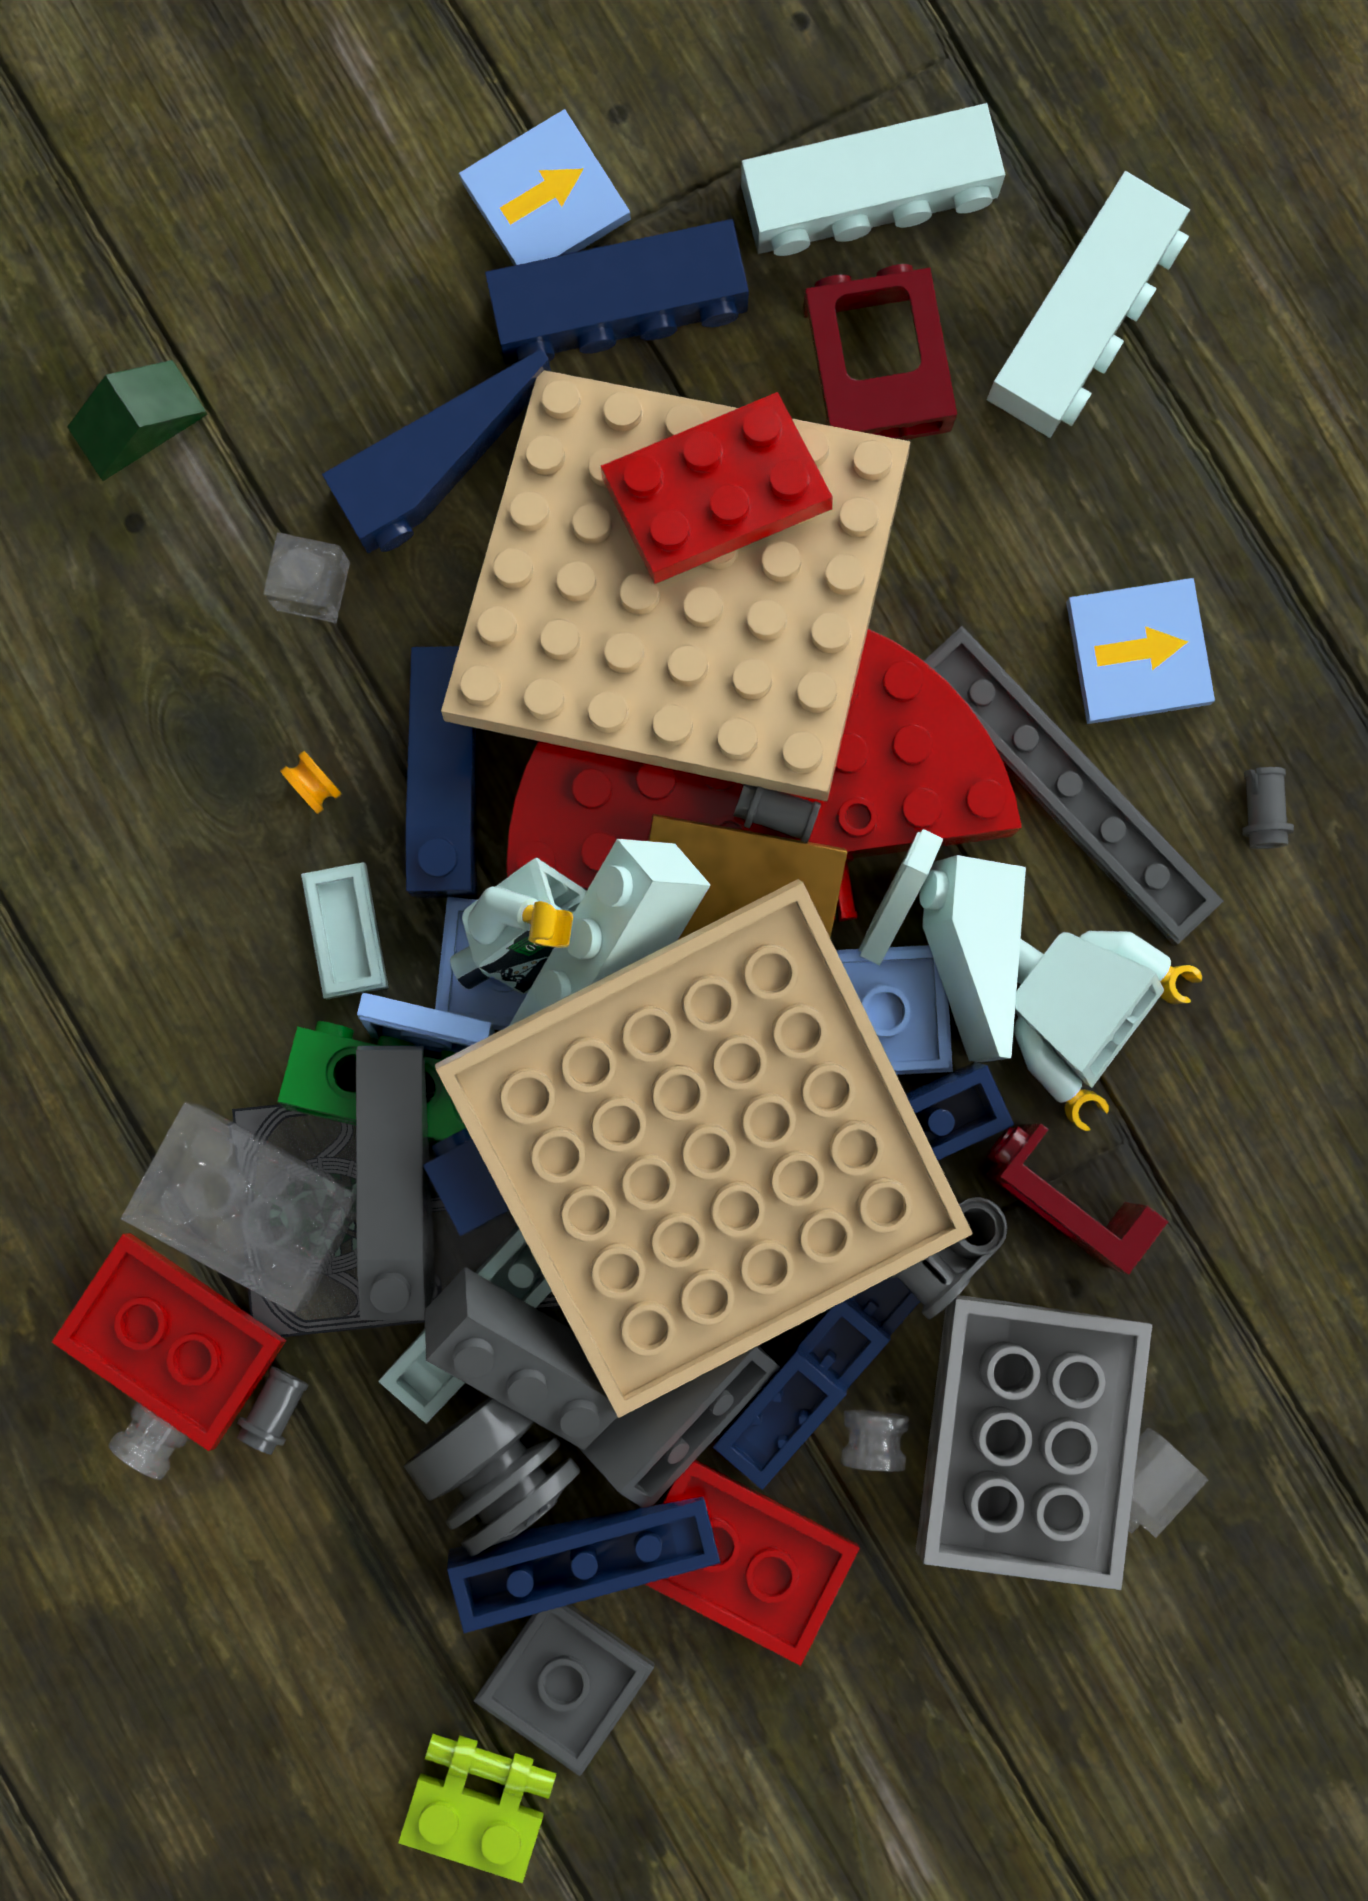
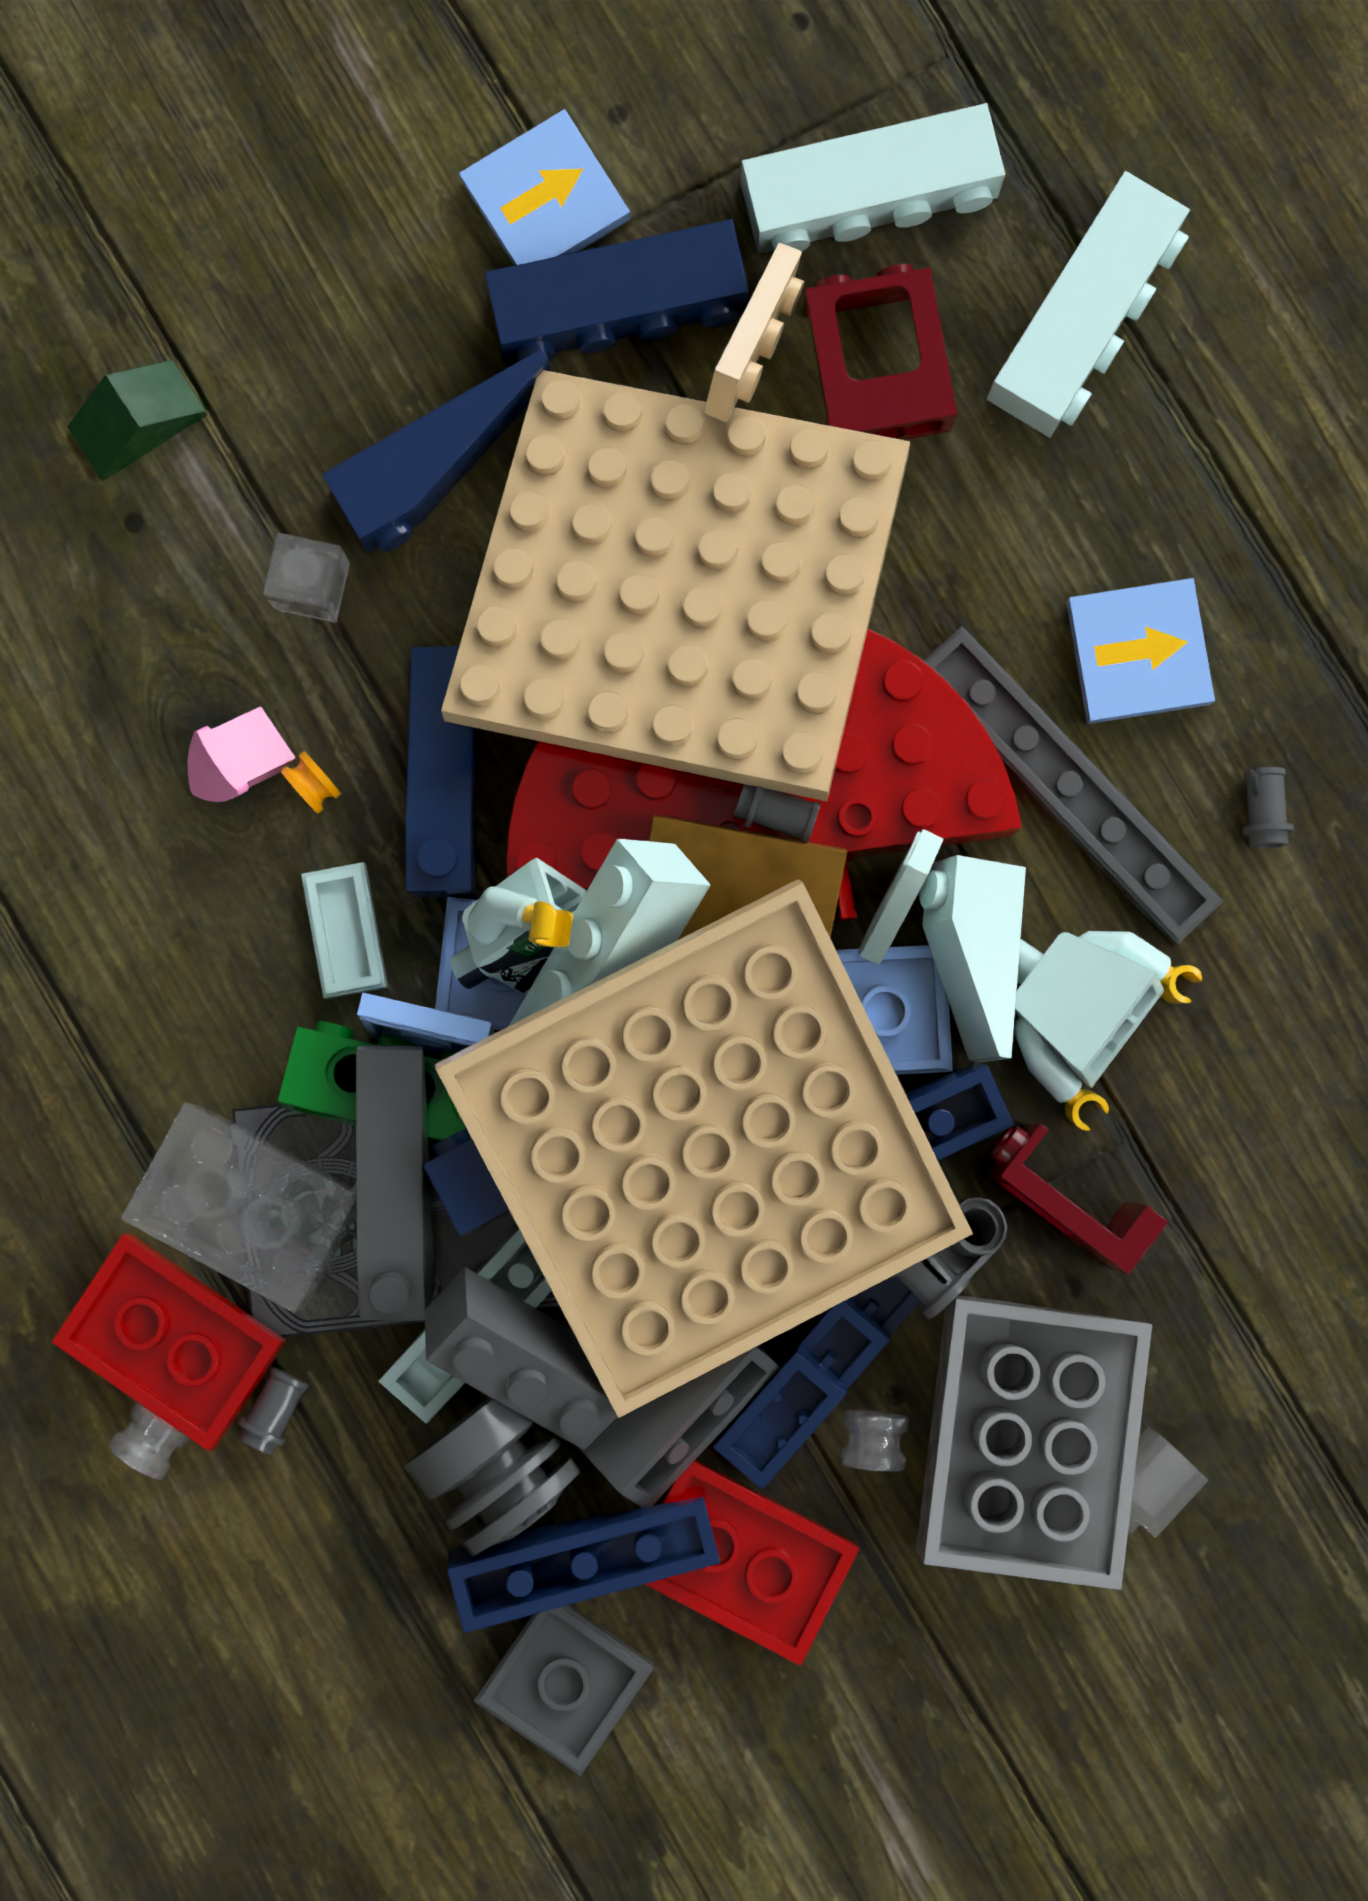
lime plate [398,1734,557,1883] -> none
red plate [601,392,833,584] -> none
none -> bright pink tile [187,706,296,802]
none -> plate [703,242,805,423]

